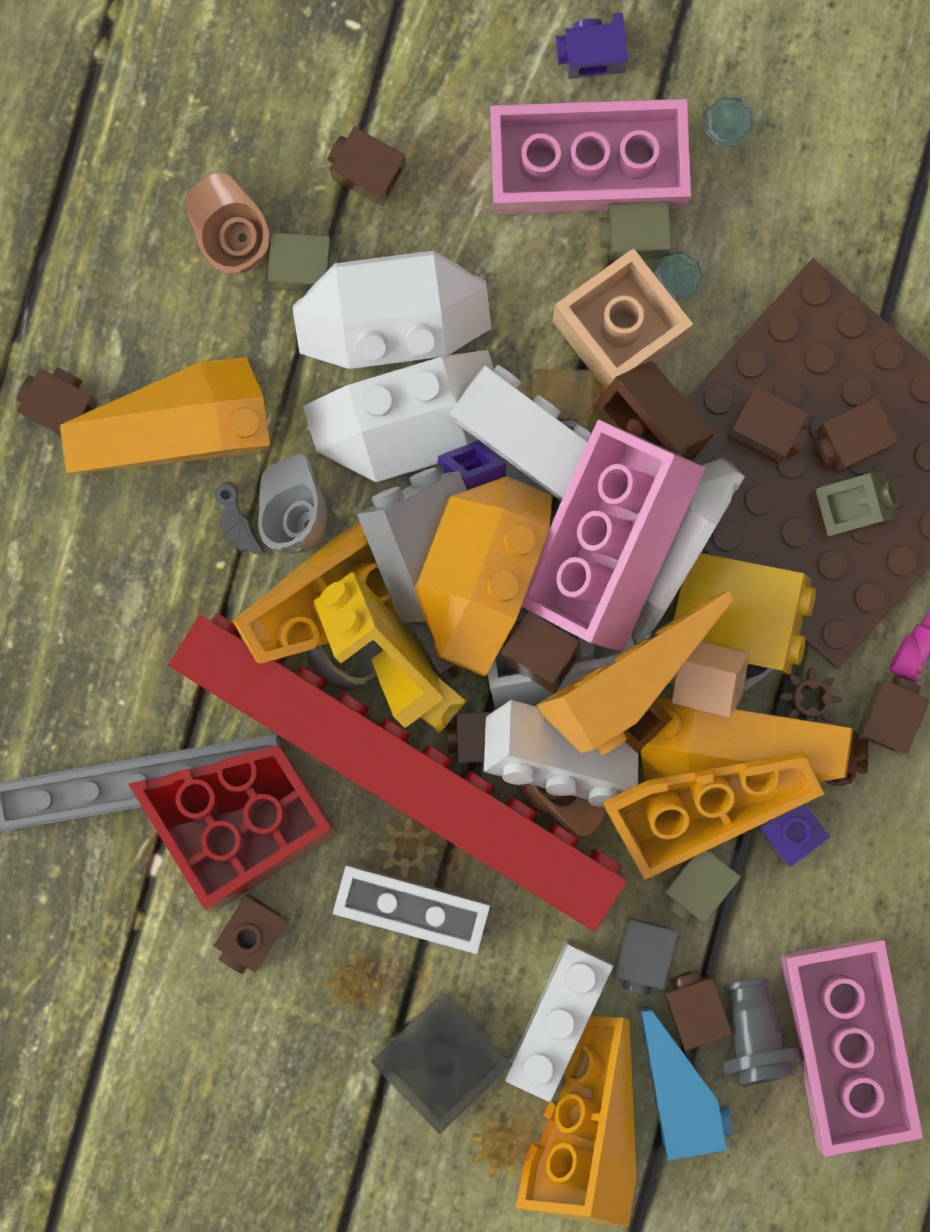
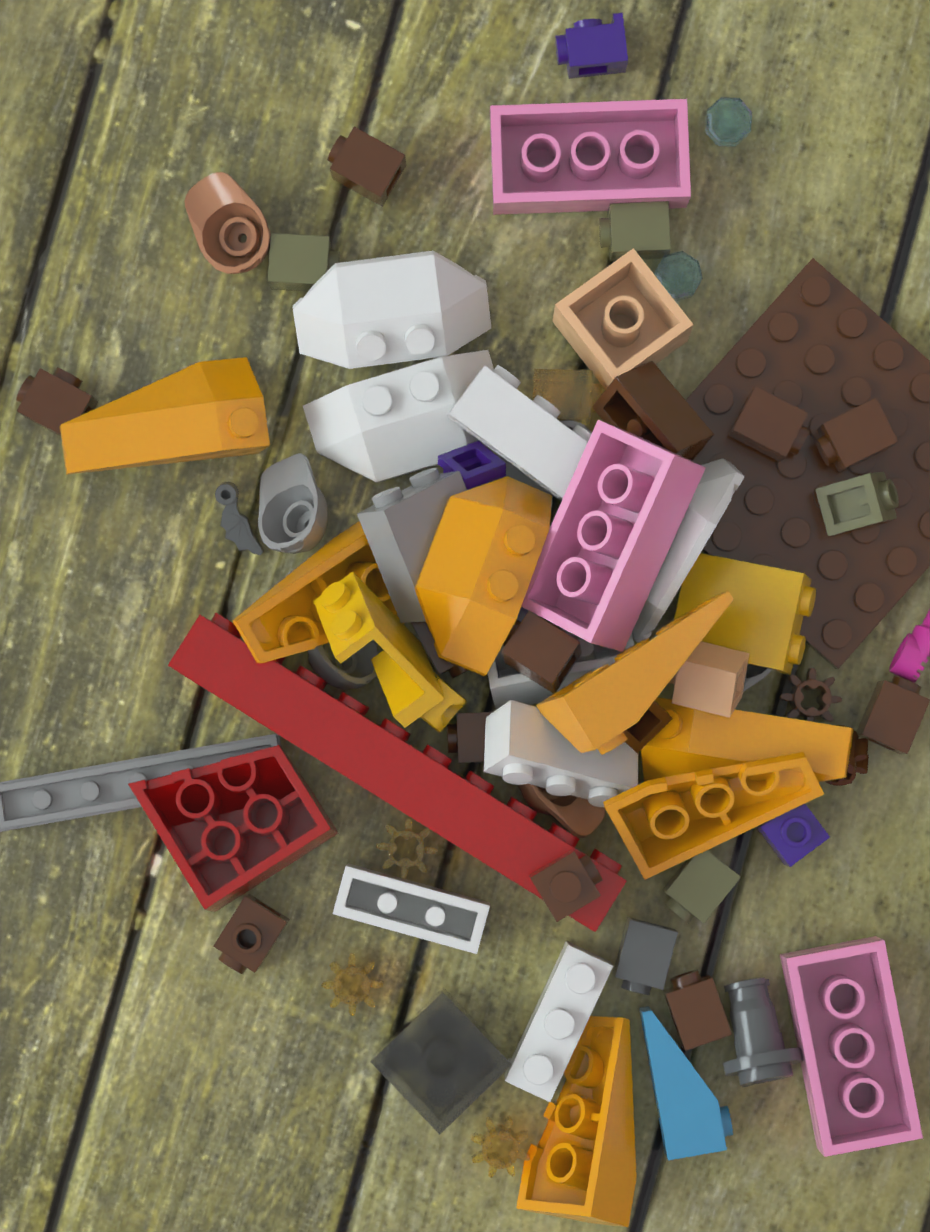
none -> reddish brown brick [529,850,603,922]

